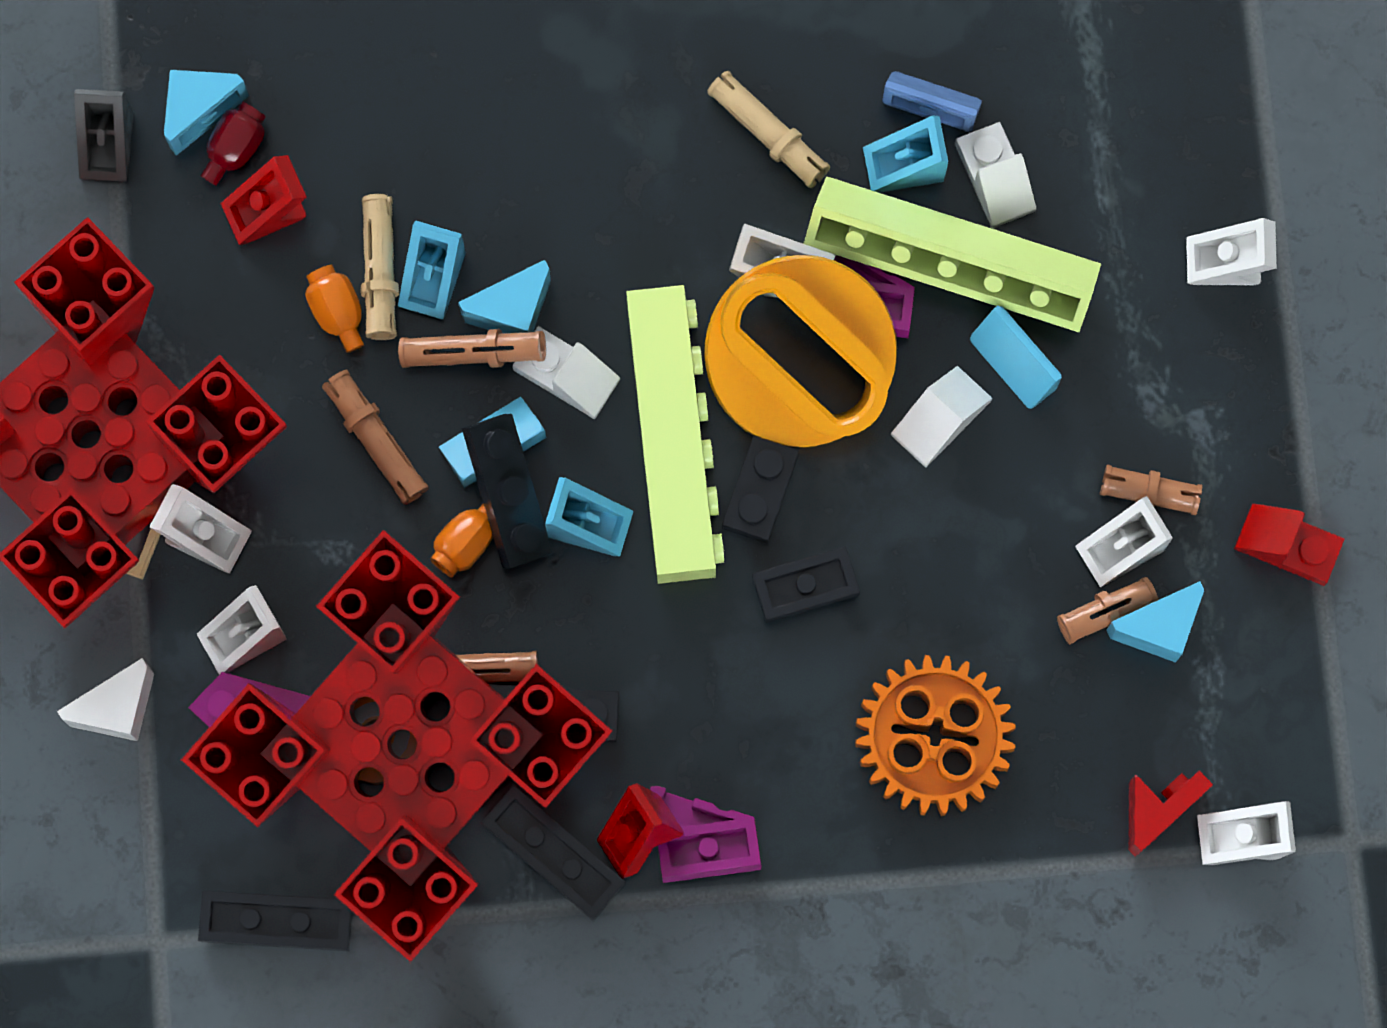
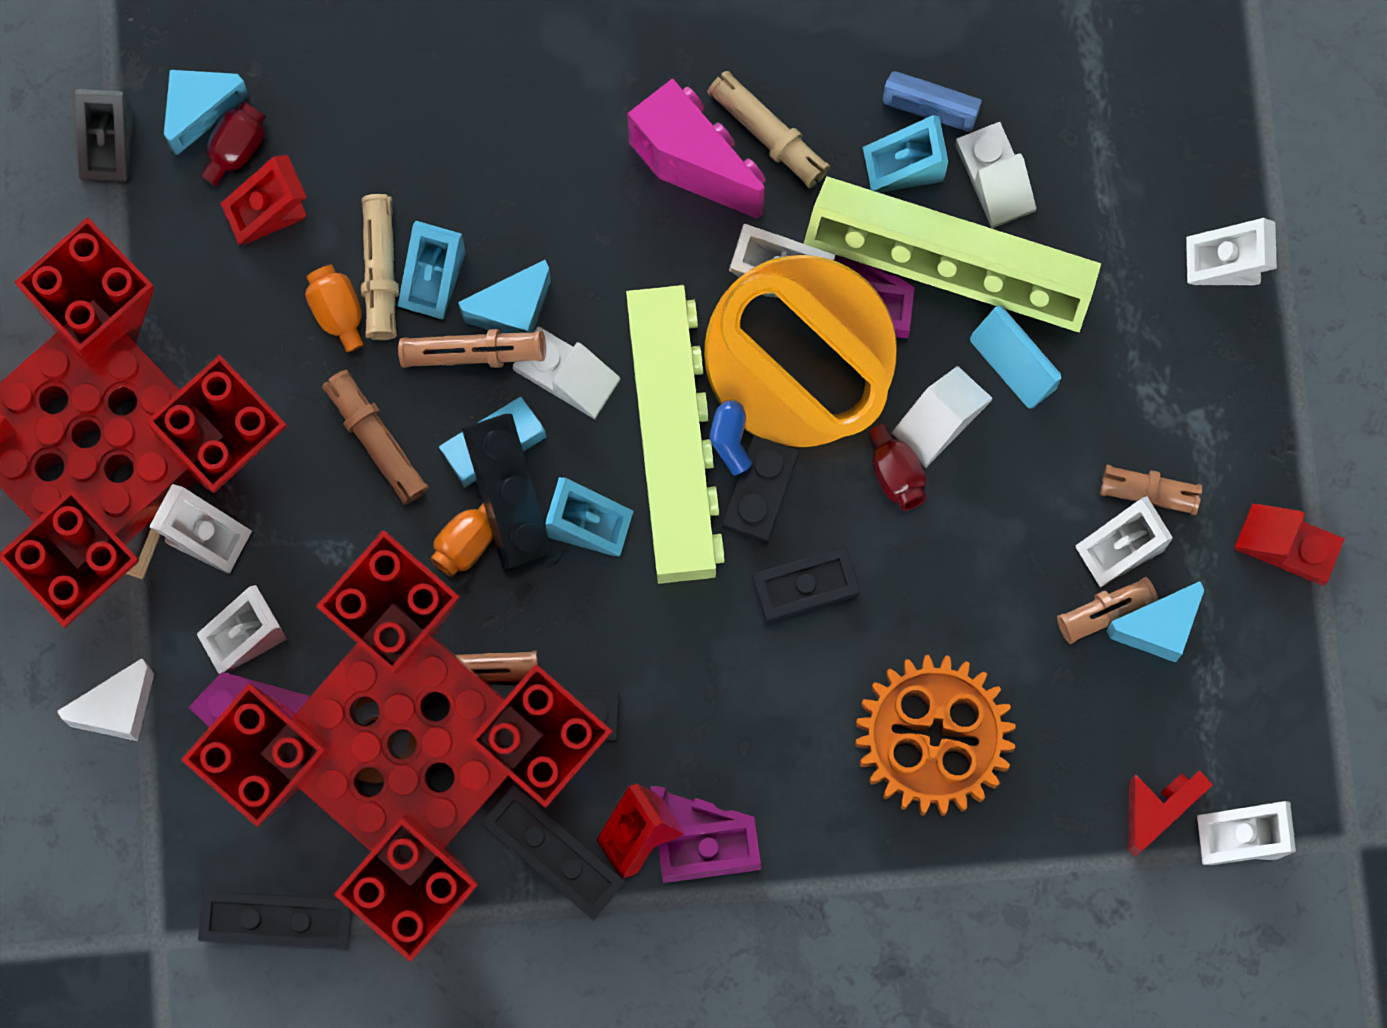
none -> dark pink slope [627,79,766,219]
none -> blue arm [709,400,753,476]
none -> dark red plant [869,424,927,511]

